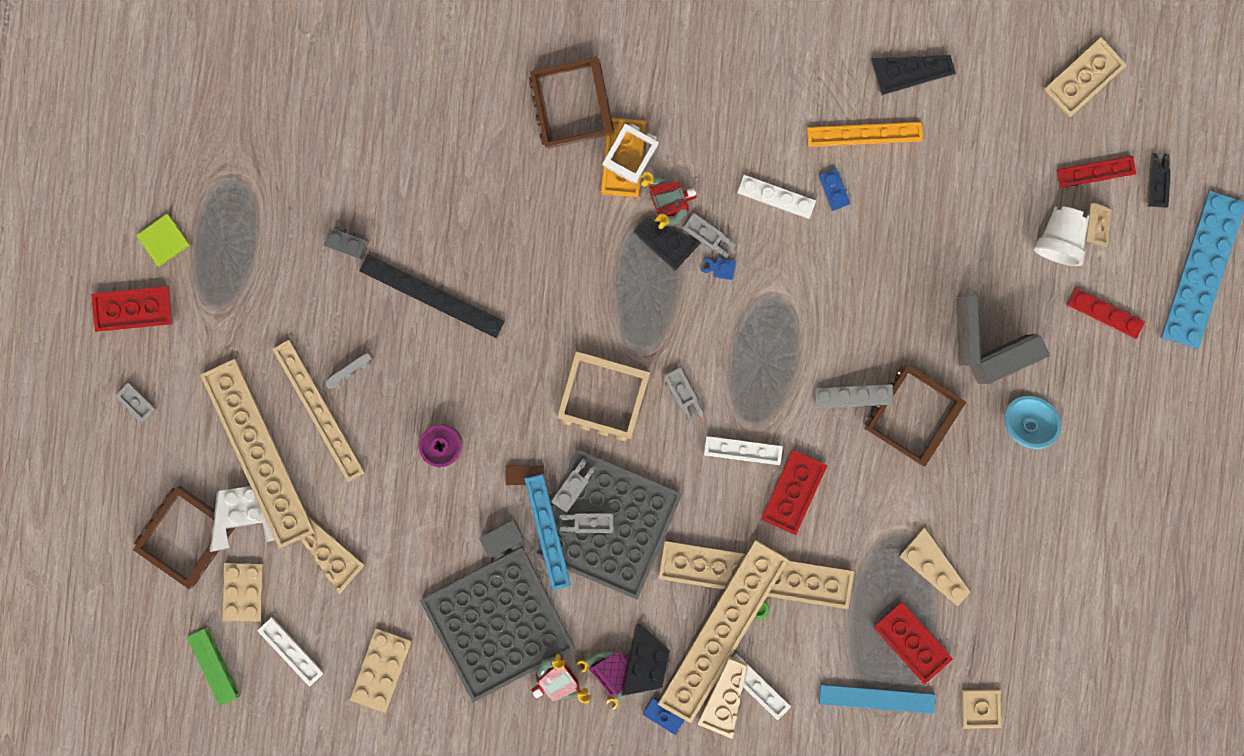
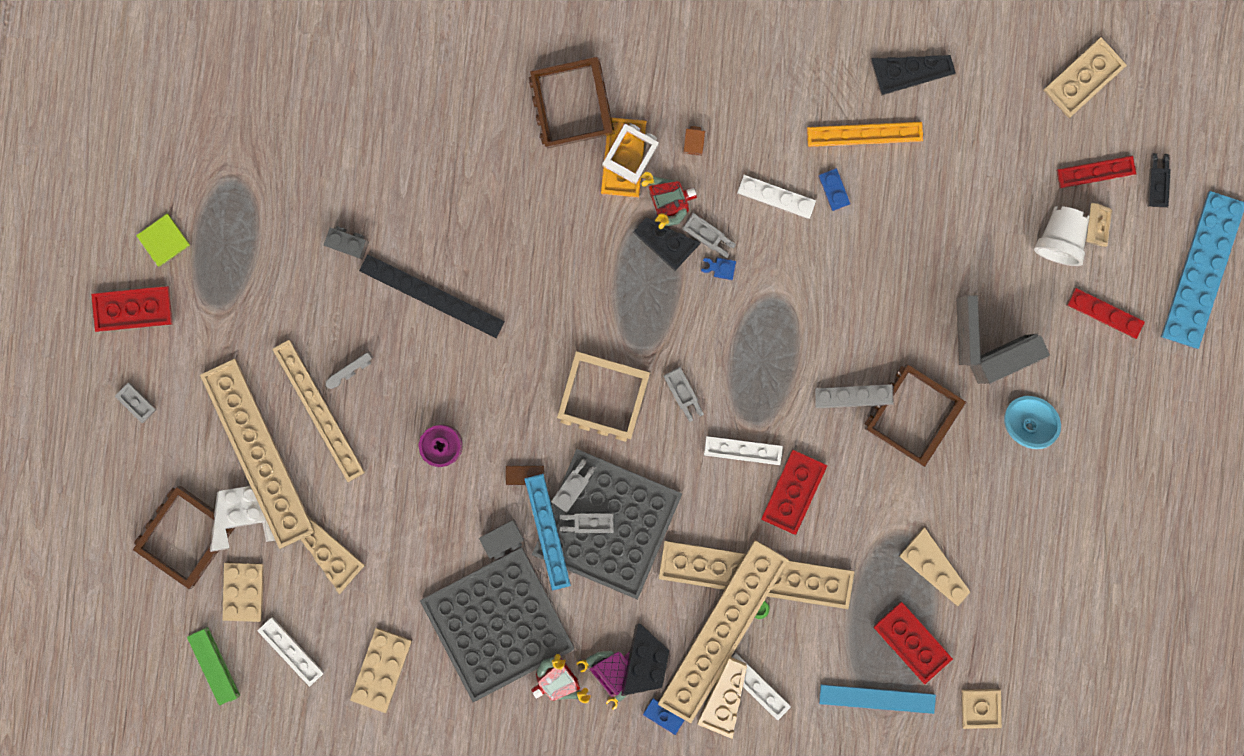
none -> dark orange brick [683,126,705,156]

